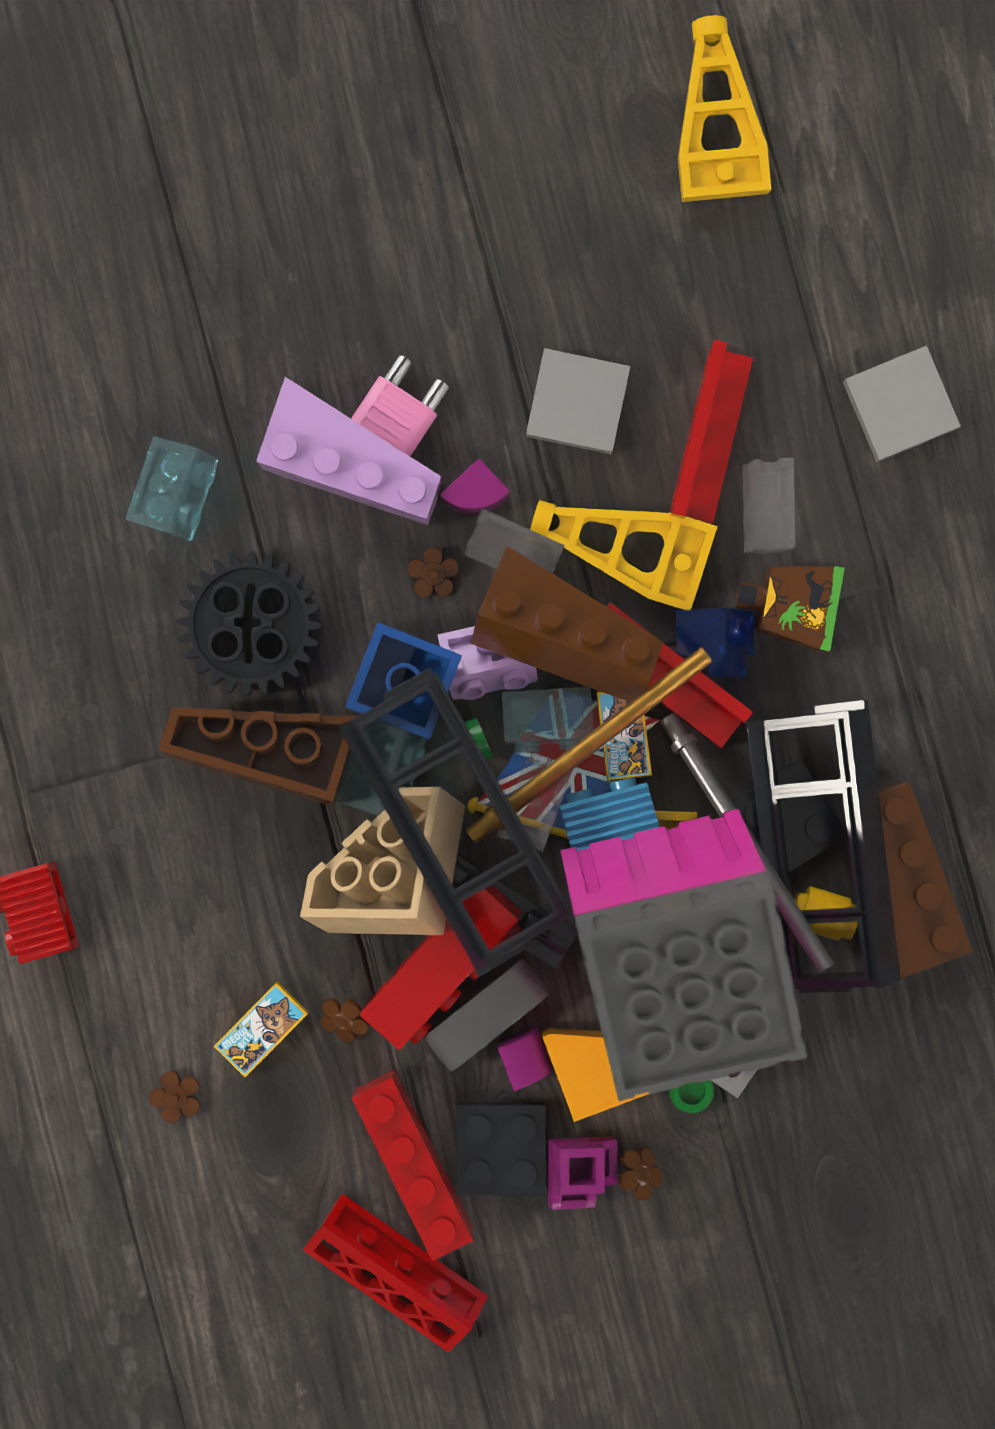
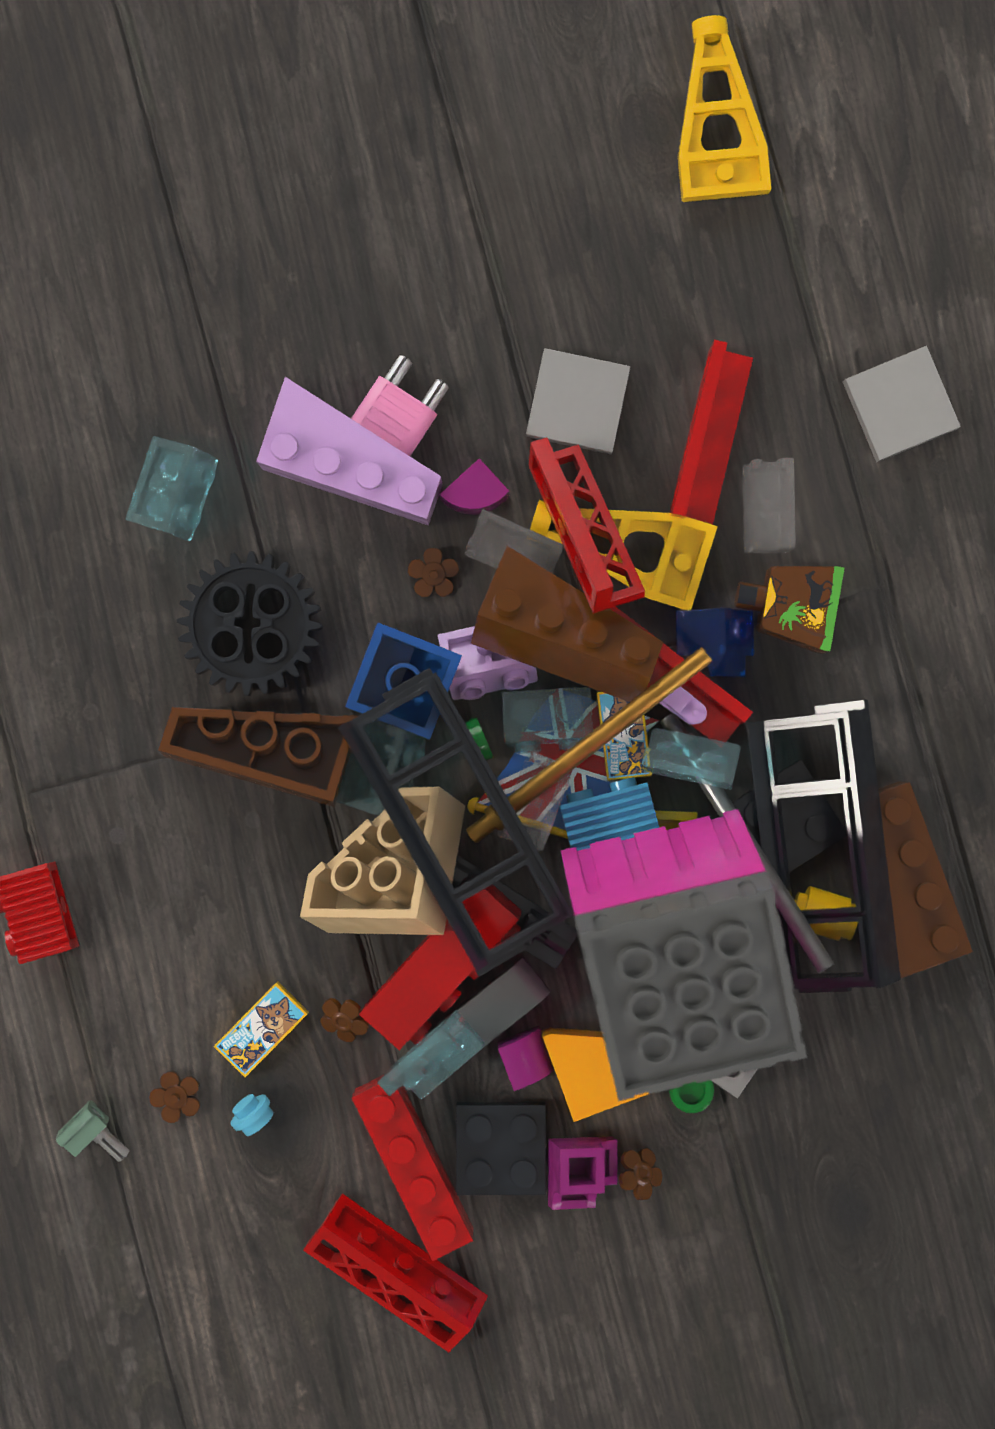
none -> sand green piece [56,1100,129,1162]
none -> medium azure plate [231,1094,274,1136]
none -> clear light blue bracket [377,1010,485,1099]
none -> red fence [529,437,645,614]
none -> clear light blue bracket [642,728,740,790]
none -> lavender piece [660,686,707,725]

